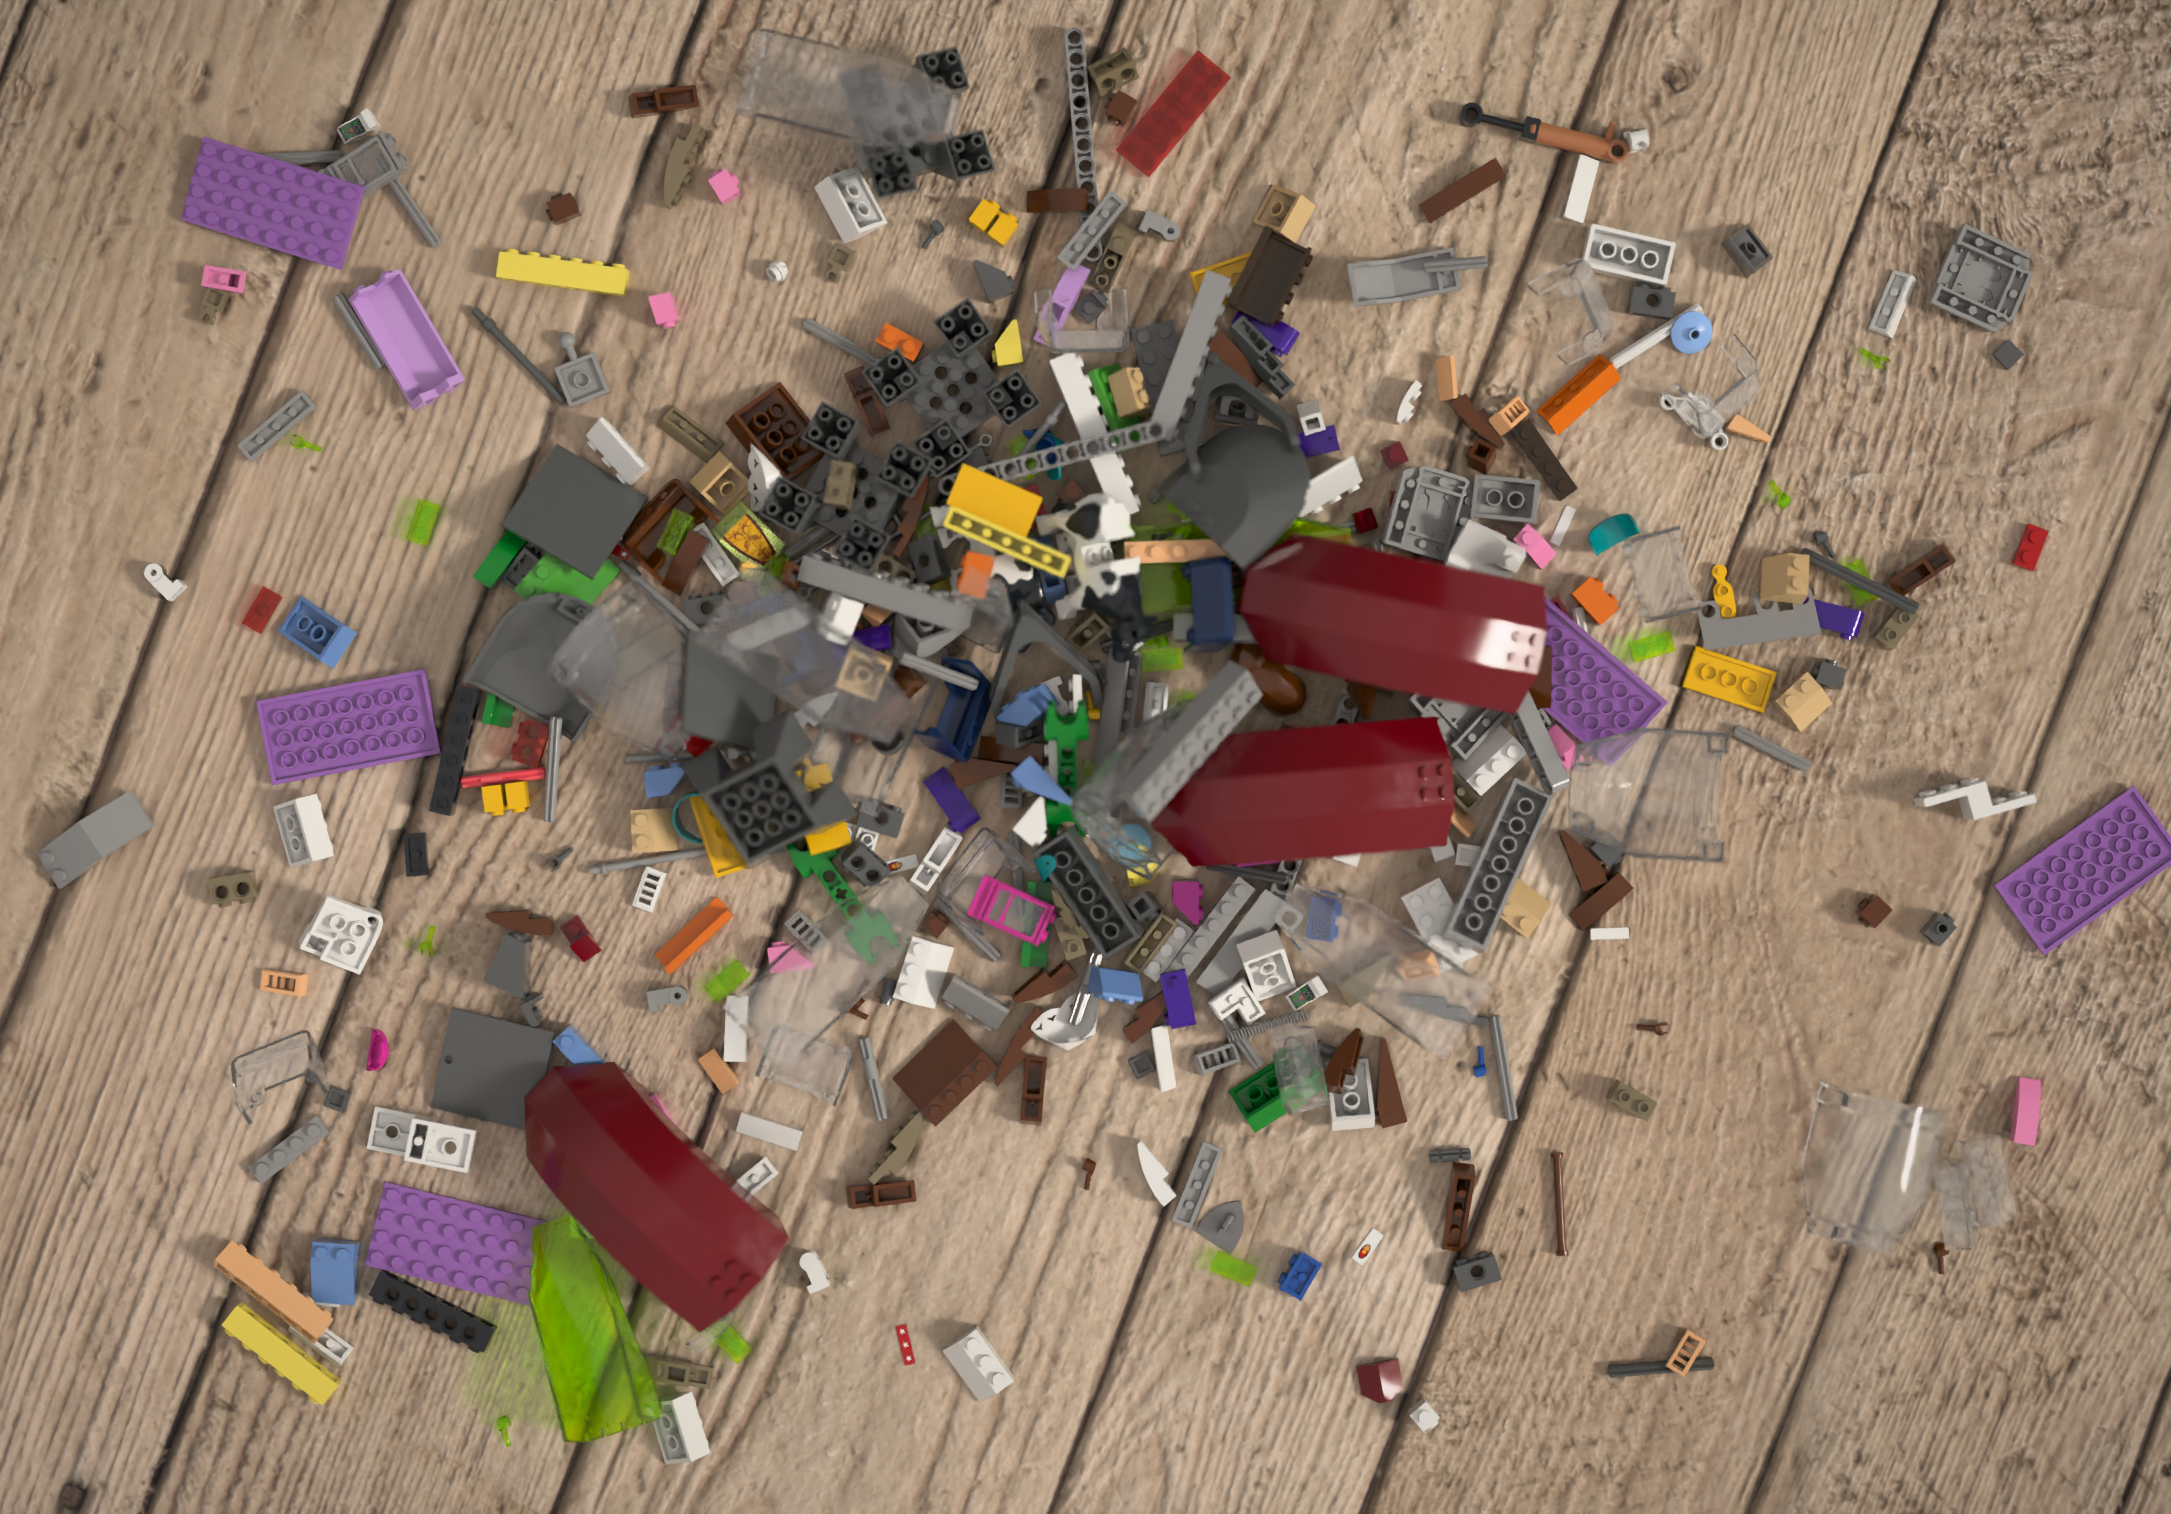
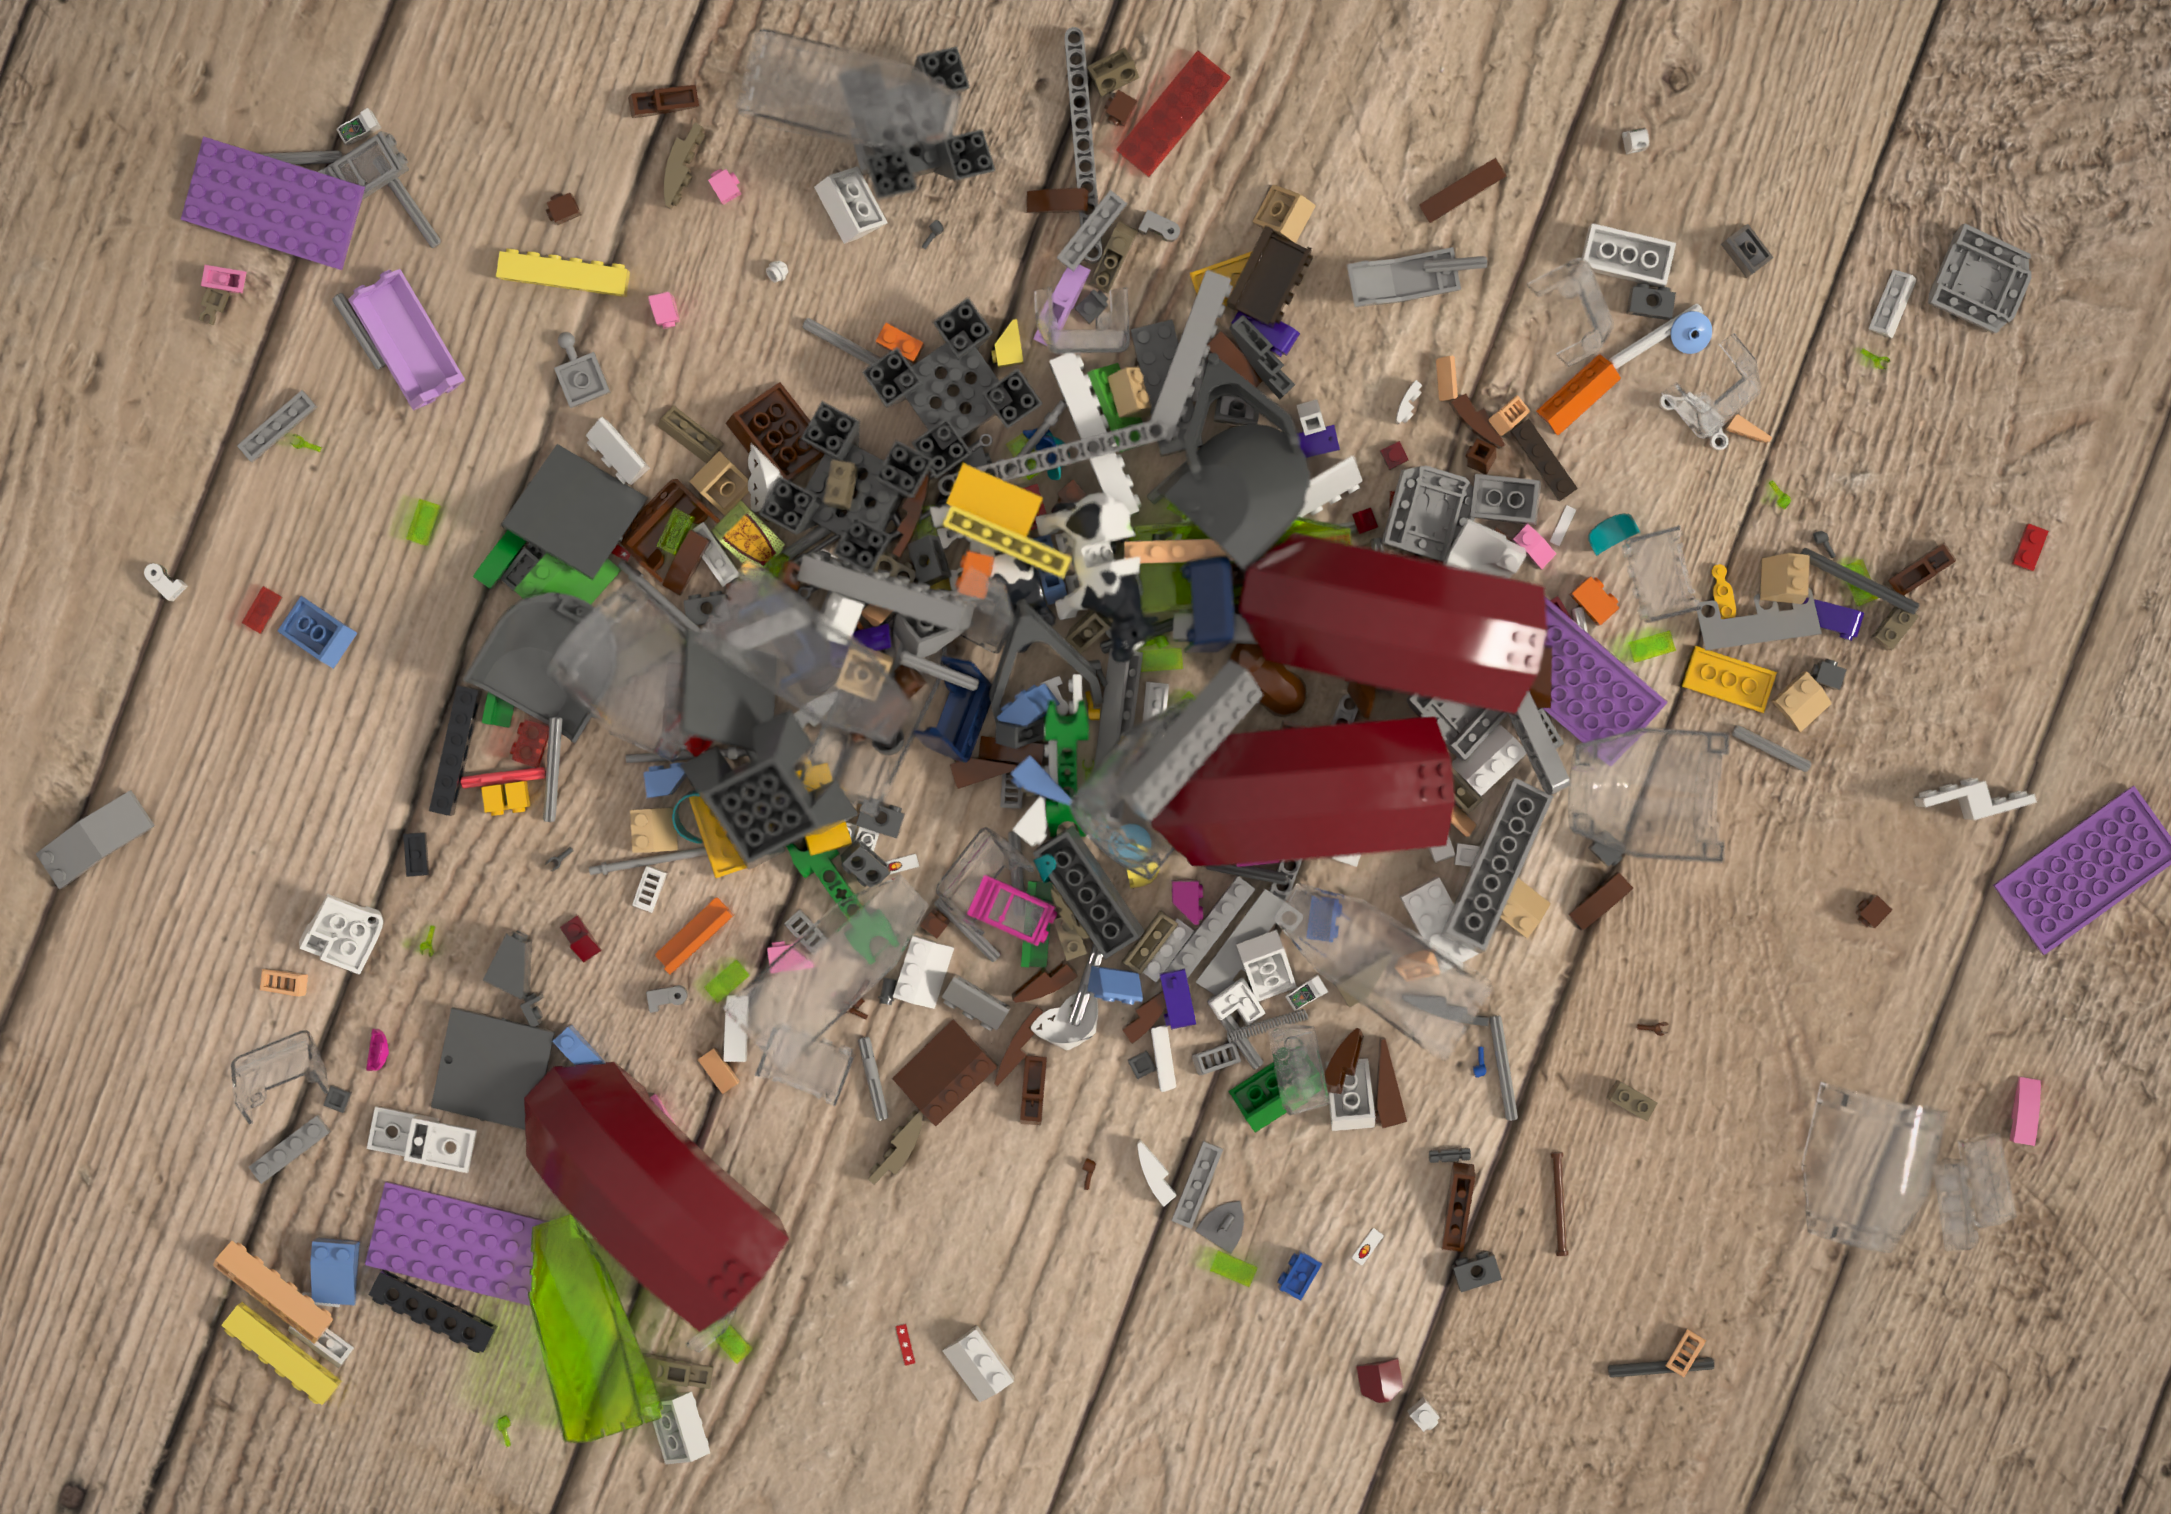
dark tan brick [207,871,259,908] -> none
medium lavender plate [256,669,442,785] -> none
white slope [273,794,334,868] -> none
dark grey bar [471,307,567,405] -> none
reddish brown slope [485,910,554,935] -> none
white slope [736,1111,803,1151] -> none
white plate [736,1156,779,1195] -> none
white leg [799,1250,831,1294] -> none
dark tan plate [824,242,856,284] -> none
reddish brown slope [844,365,890,436] -> none
reddish brown slope [846,1180,916,1209] -> none
white slope [908,826,963,896] -> none
dark purple door [923,766,981,834] -> none
yellow piece [968,199,1019,248] -> none
dark grey slope [973,260,1015,303] -> none
dark grey brick [1127,891,1162,922] -> none
dark grey pin [1311,1039,1338,1059] -> none
nougat piece [1459,102,1629,164] -> none
bright pink slope [1547,724,1583,770] -> none
reddish brown slope [1557,830,1609,891] -> none
white slope [1562,154,1599,224] -> none
white sticker [1590,927,1629,940] -> none
dark grey brick [1919,912,1957,947] -> none
reddish brown hand [1934,1243,1949,1274] -> none
dark grey tile [1992,339,2024,370] -> none

